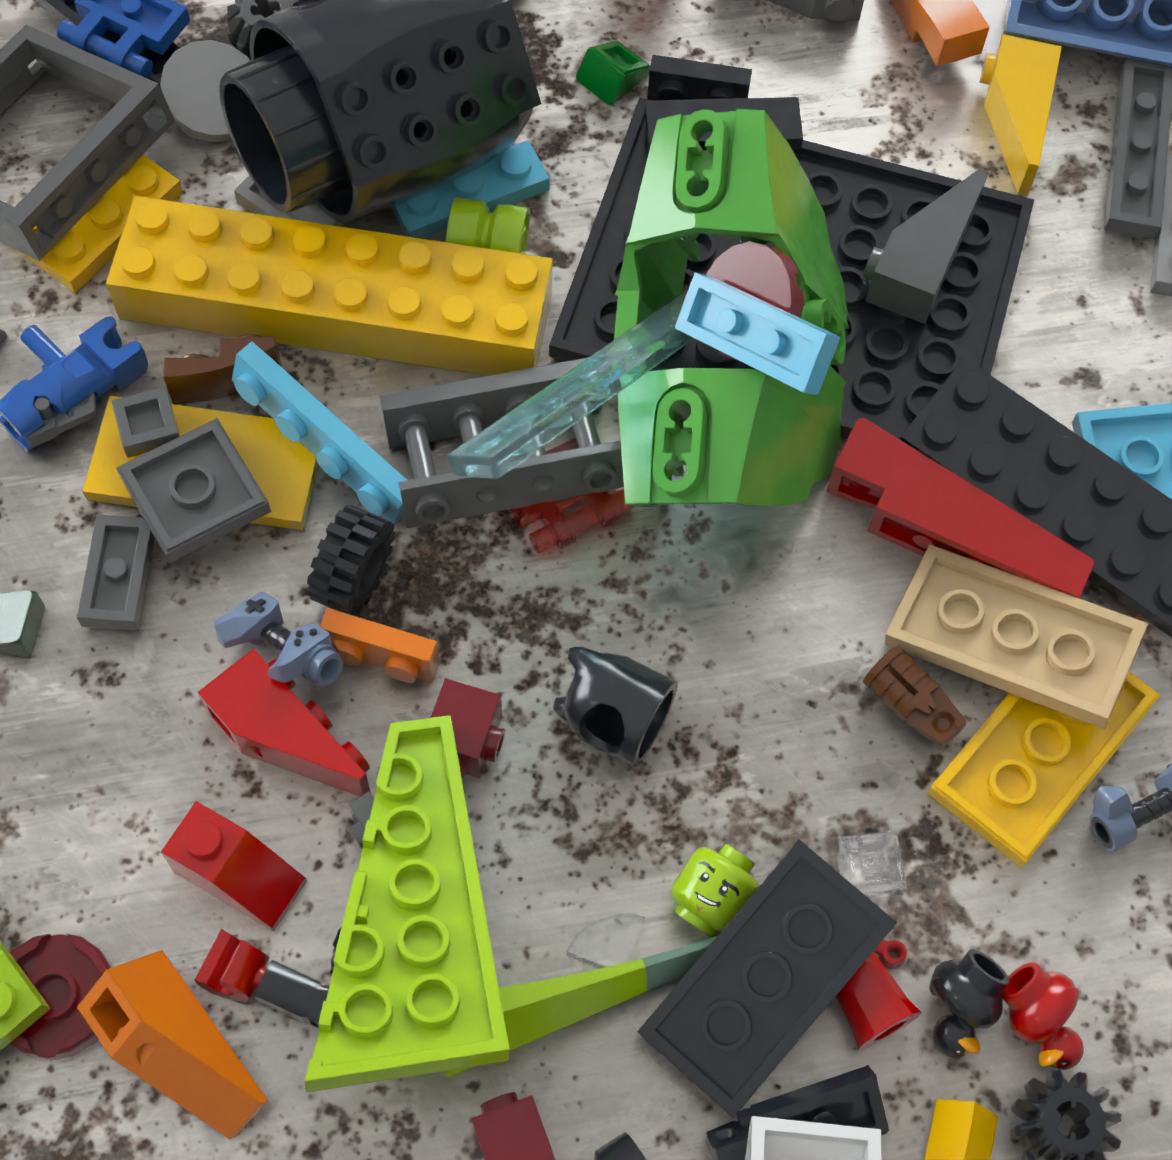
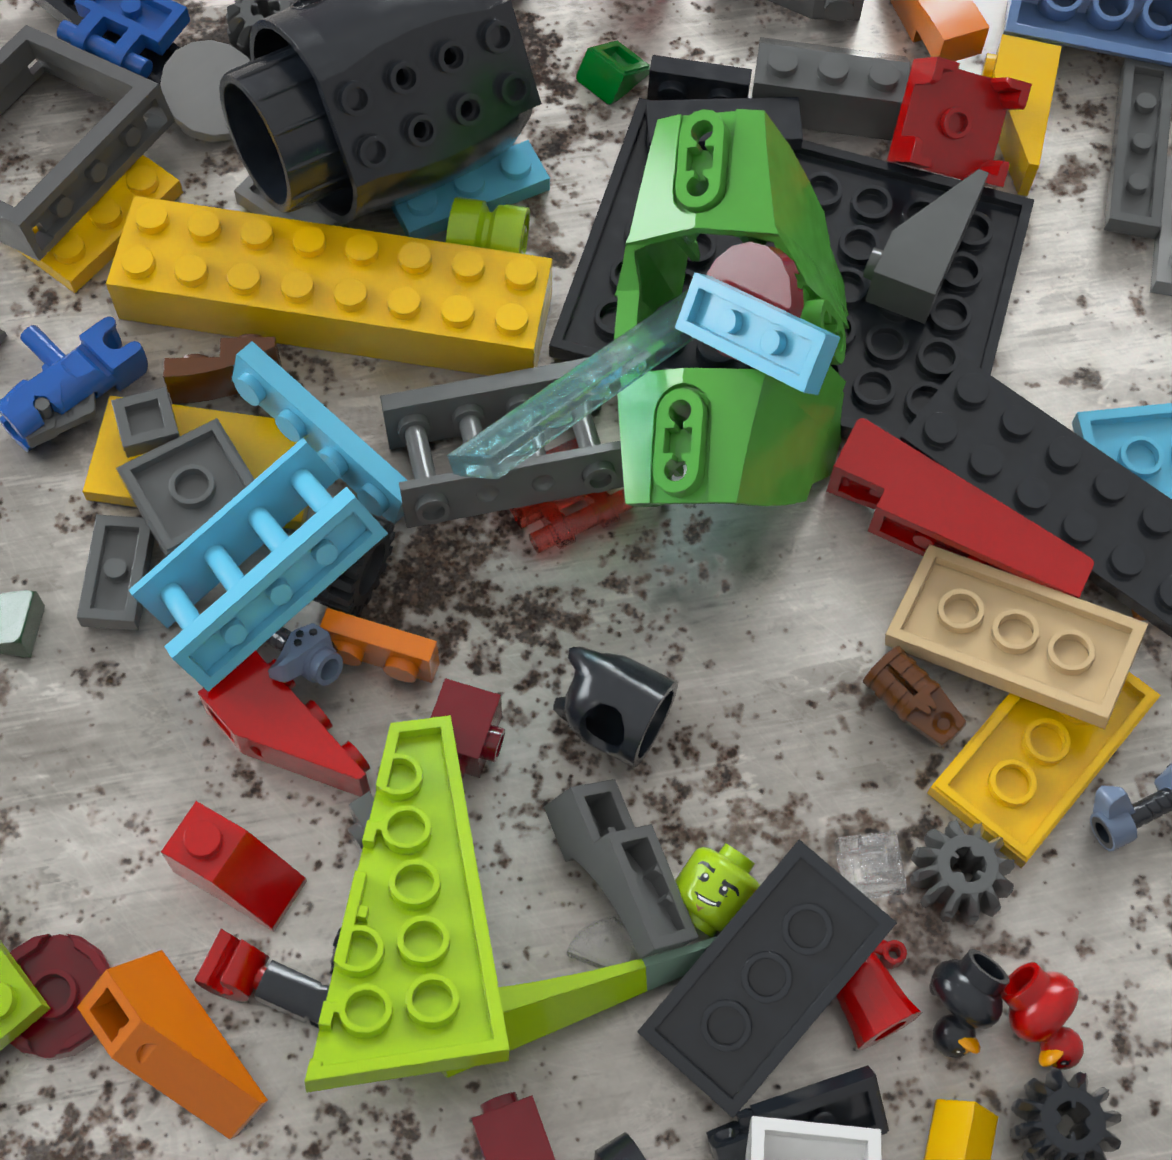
none -> medium azure fence [129,438,388,692]
none -> dark grey slope [544,779,699,959]
none -> dark grey slope [751,37,911,141]
none -> red panel [887,57,1032,188]
none -> dark grey gear [910,819,1015,926]

